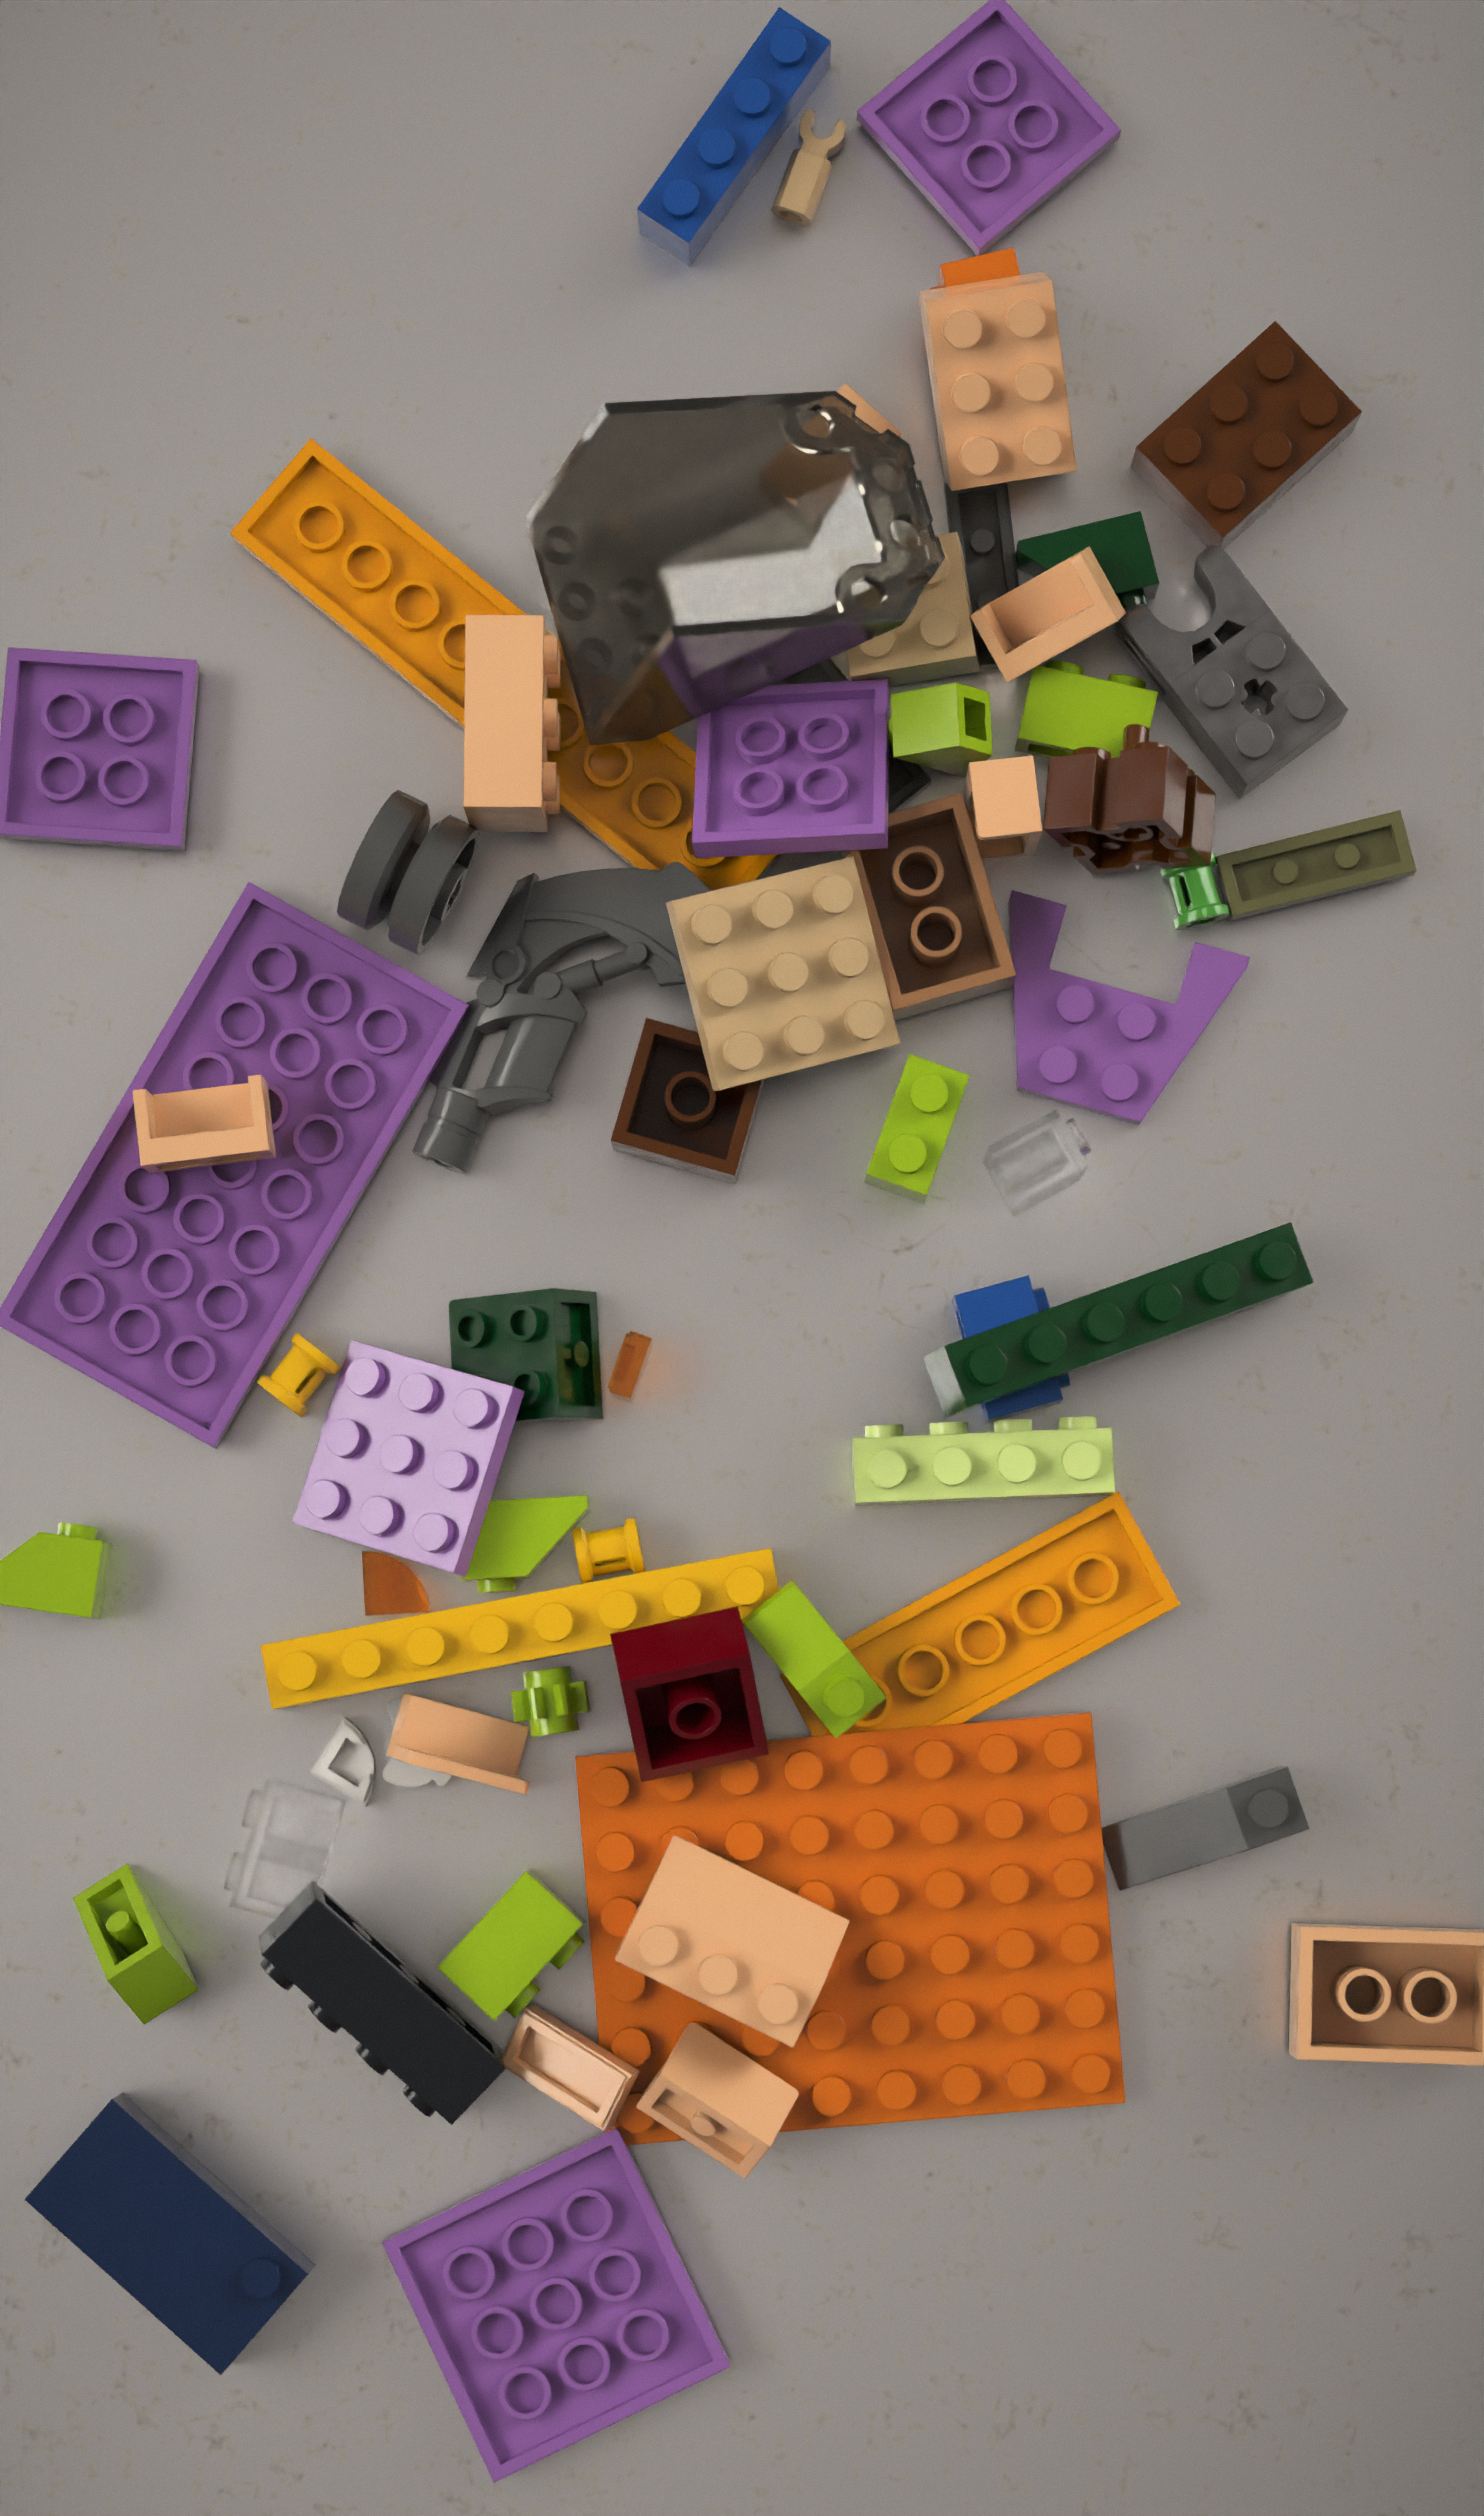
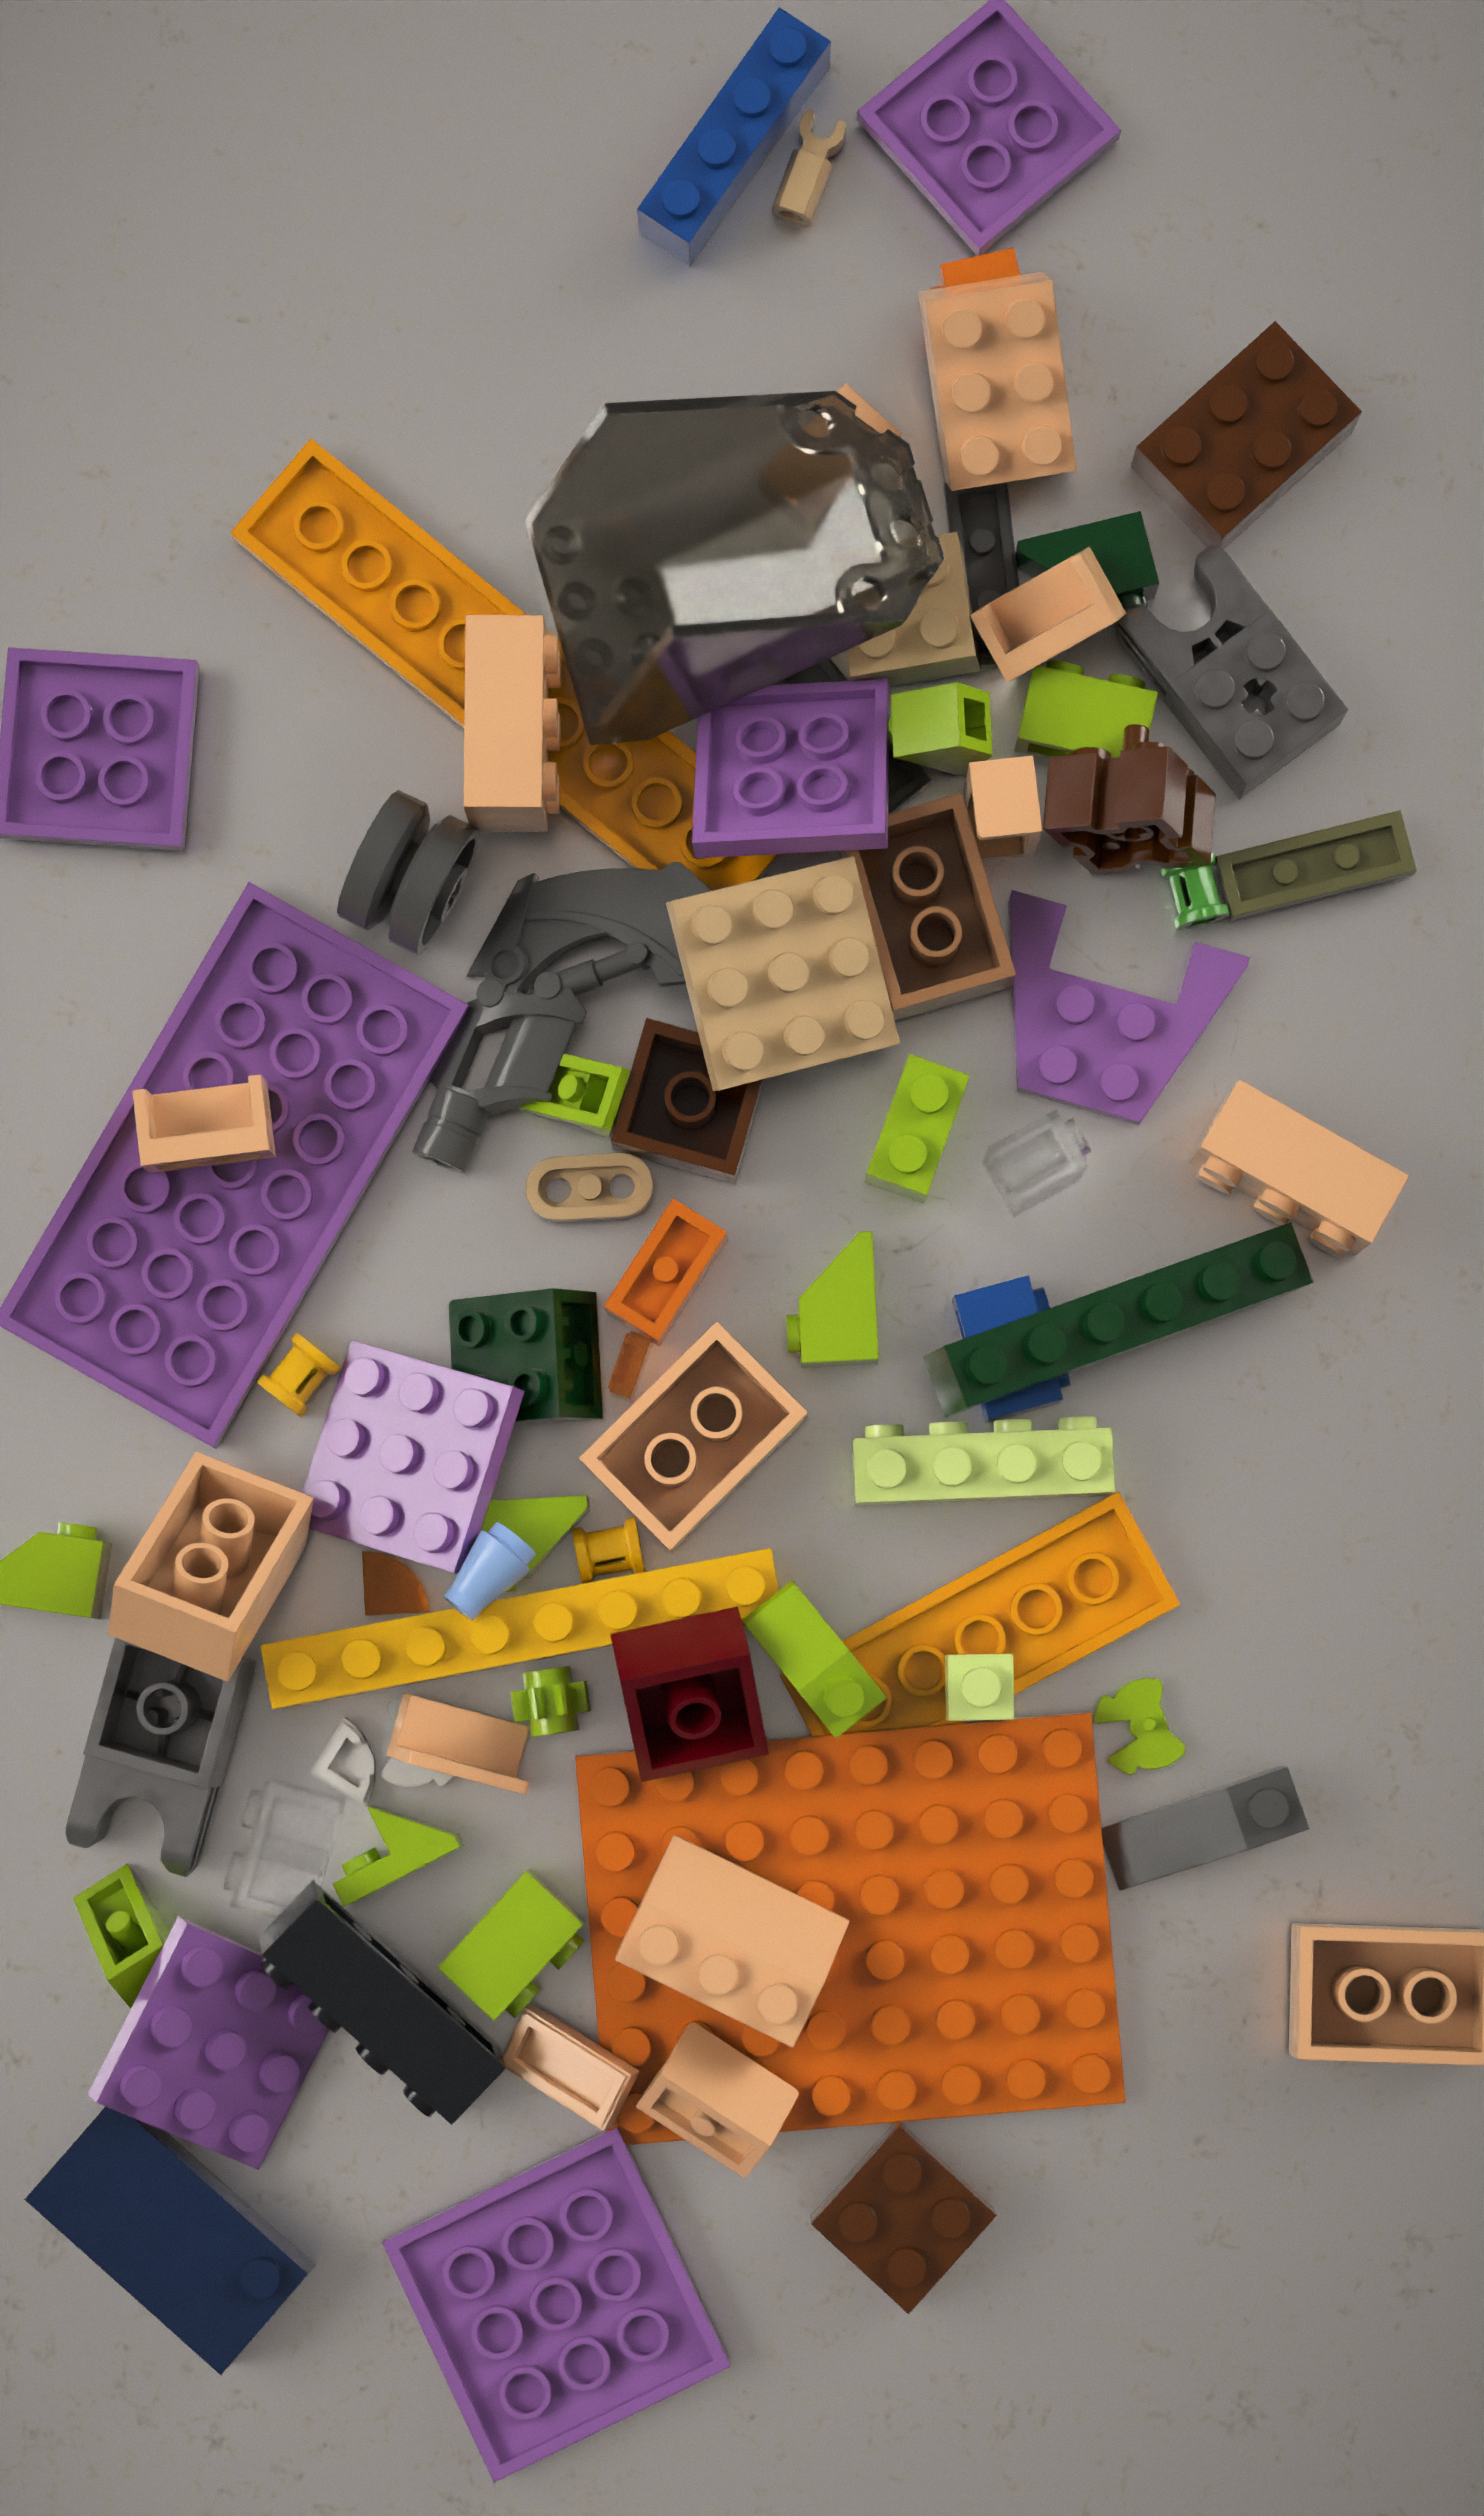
none -> flat silver brick [65,1637,256,1877]
none -> medium lavender plate [87,1916,329,2170]
none -> light nougat brick [108,1452,314,1682]
none -> lime slope [332,1805,464,1907]
none -> light blue cone [443,1522,536,1621]
none -> lime slope [516,1054,630,1137]
none -> tan plate [526,1153,654,1223]
none -> light nougat brick [579,1321,808,1553]
none -> orange panel [604,1198,728,1347]
none -> lime slope [786,1231,879,1368]
none -> reddish brown brick [810,2121,997,2314]
none -> yellowish green brick [945,1654,1015,1721]
none -> lime piece [1093,1678,1186,1775]
none -> light nougat brick [1189,1079,1409,1258]

